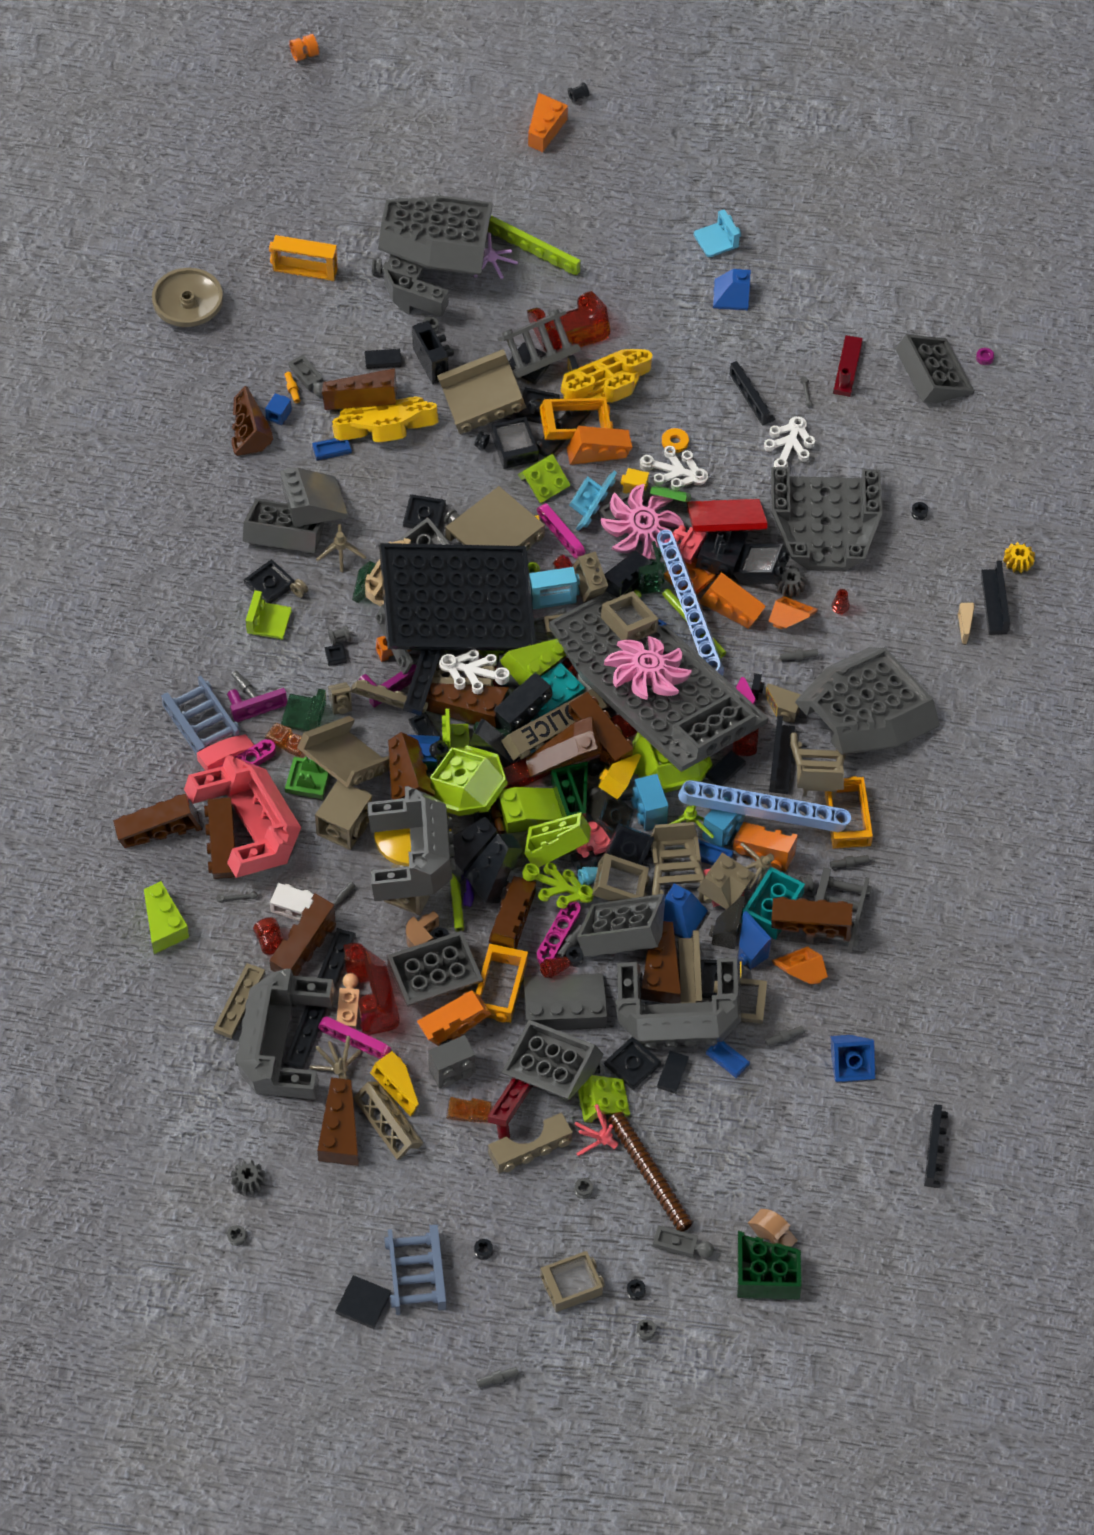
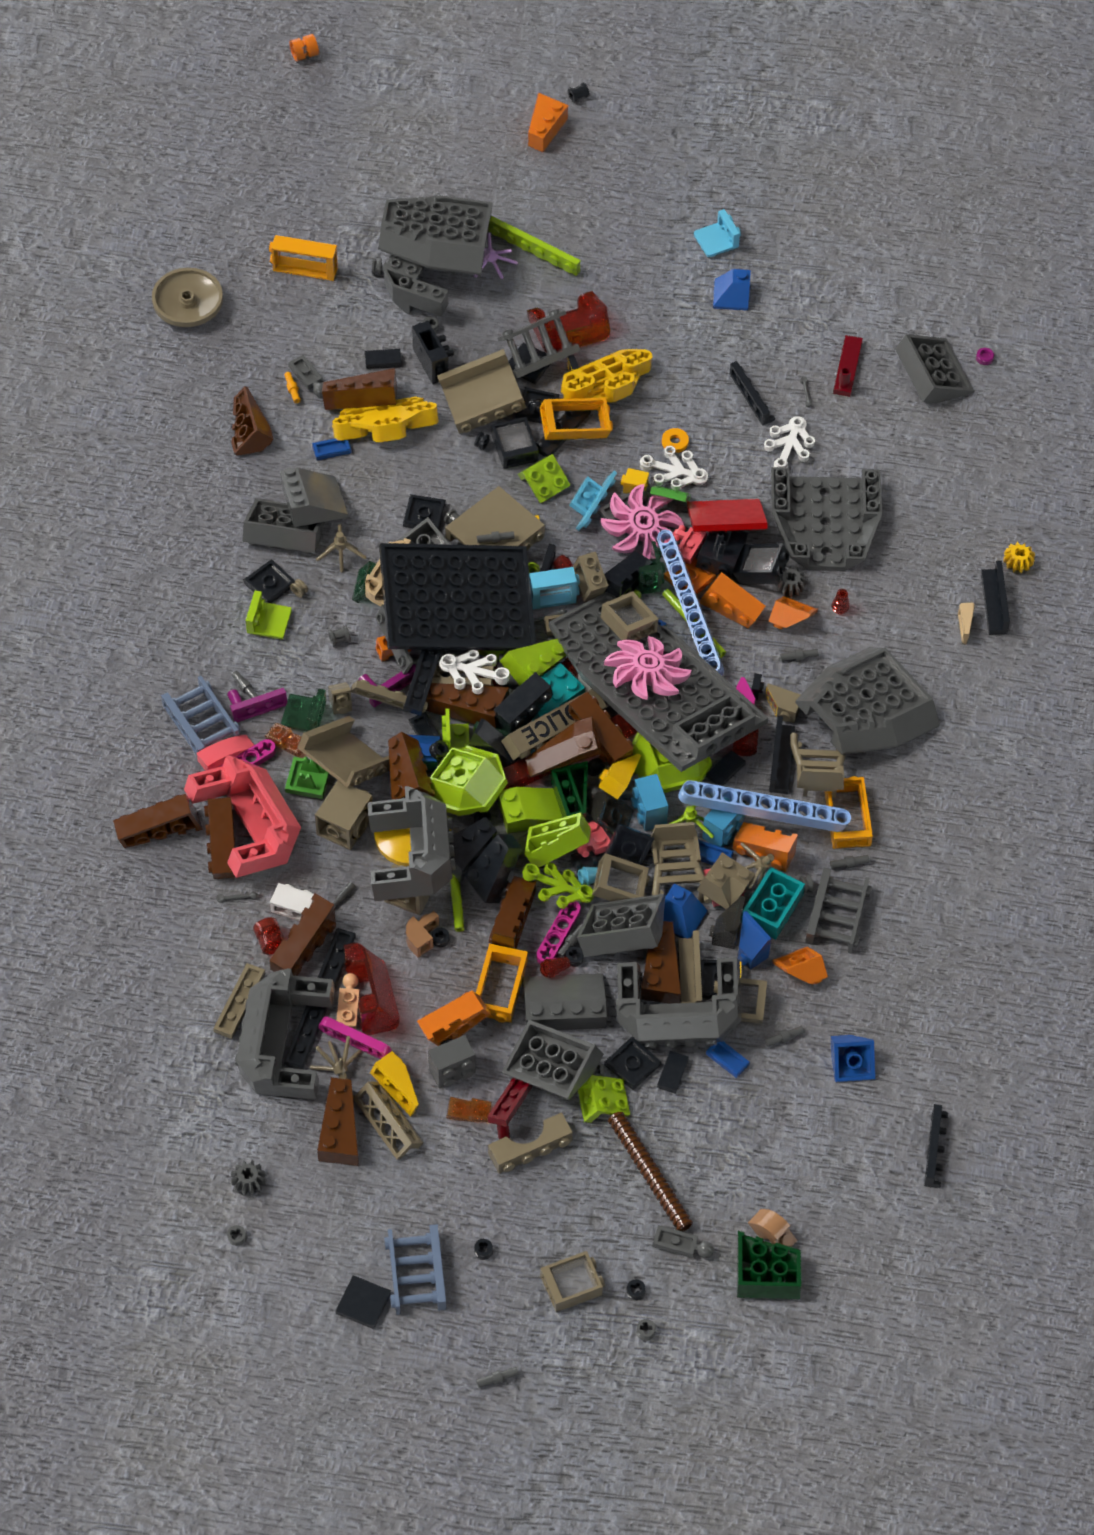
lime wedge [144,881,189,954] -> none
blue brick [265,393,292,426] -> none
black tile [324,644,347,666] -> none
dark grey slope [387,931,483,1007] -> none
dark purple piece [464,879,474,907] -> none
reddish brown bar [490,801,505,834] -> none
dark pink beam [537,503,585,559] -> none
orange wedge [567,426,632,465] -> none
coral plant [574,1104,619,1156] -> none
dark grey bush [574,1178,593,1199] -> none
reddish brown wedge [771,897,853,942] -> none
black bush [911,502,928,520] -> none
none -> dark grey bar [477,531,514,543]
none -> black tile [540,543,556,572]

